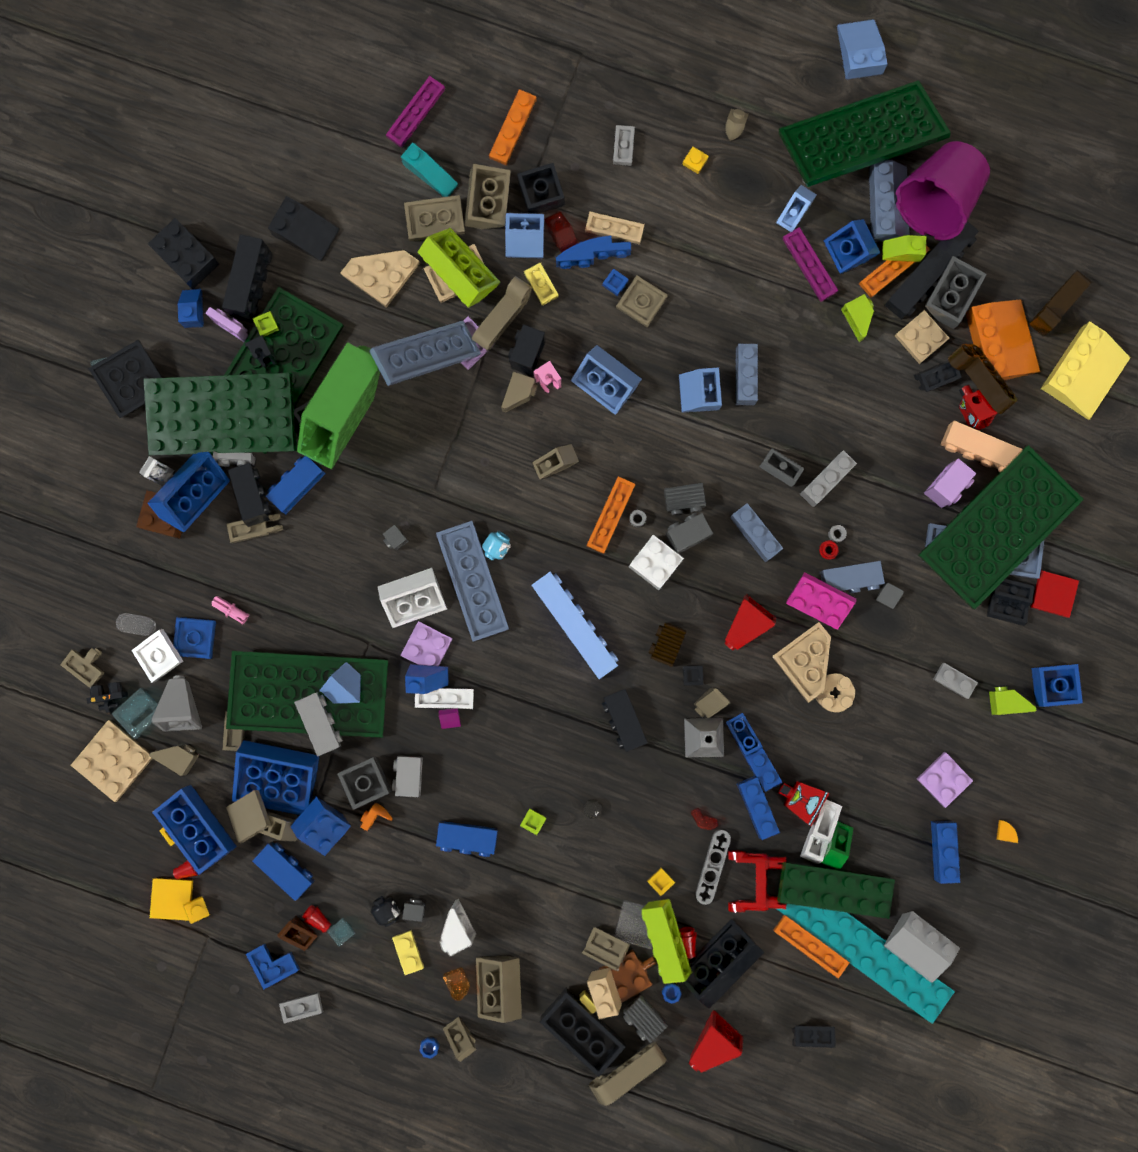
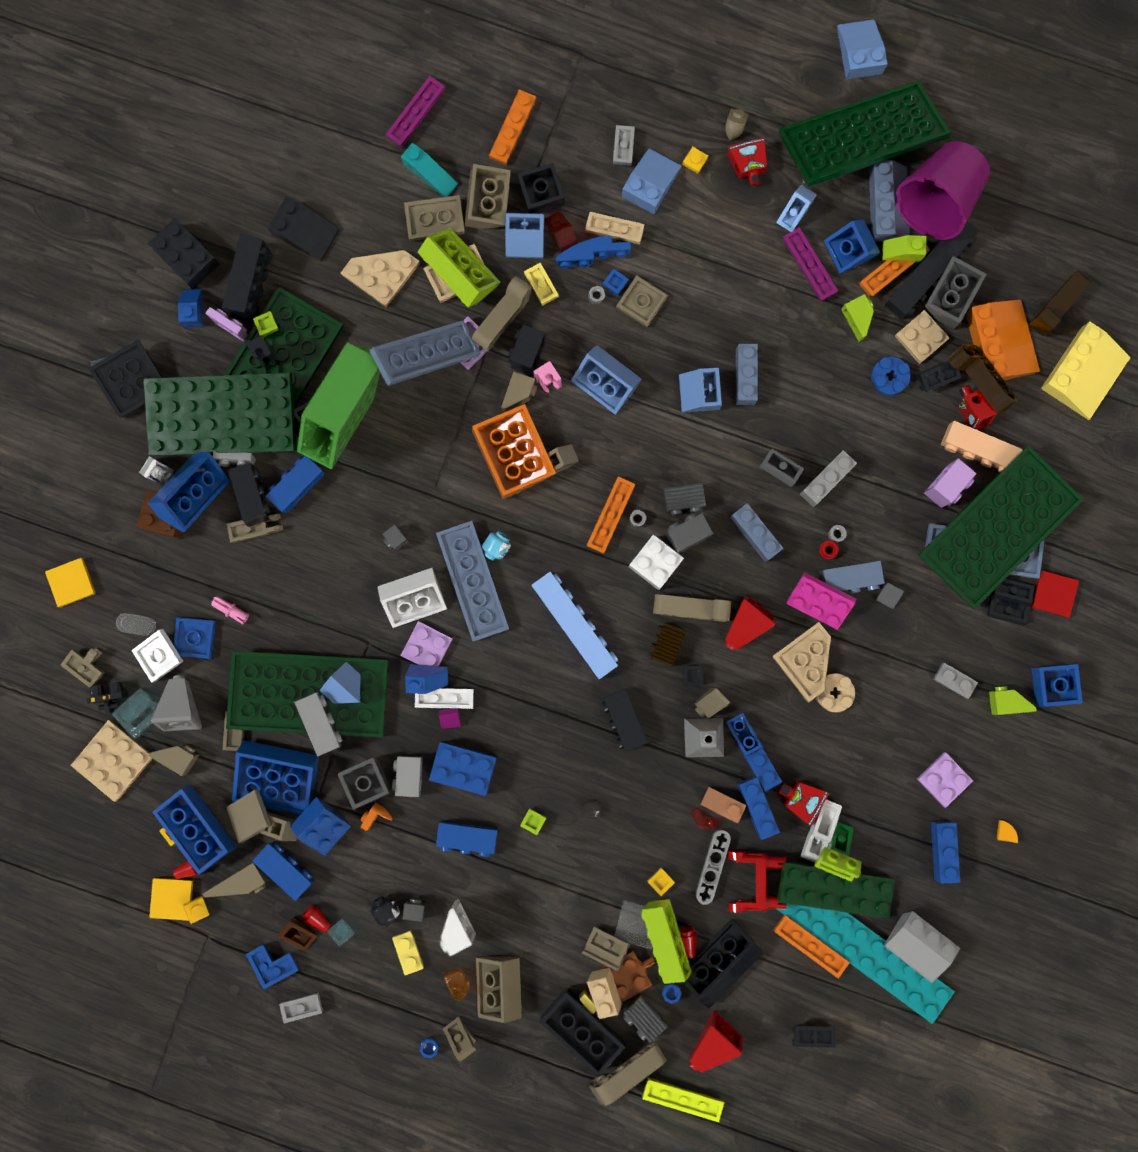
none -> yellow tile [45,558,96,607]
none -> dark tan slope [202,863,269,897]
none -> blue brick [429,741,497,796]
none -> orange slope [472,404,556,499]
none -> light grey axle [588,286,605,304]
none -> medium blue slope [622,148,681,214]
none -> neon yellow plate [642,1078,724,1122]
none -> dark tan beam [653,594,732,622]
none -> nougat slope [701,787,746,823]
none -> red torso [727,137,767,186]
none -> lime bracket [815,847,862,882]
none -> blue plate [871,357,910,396]

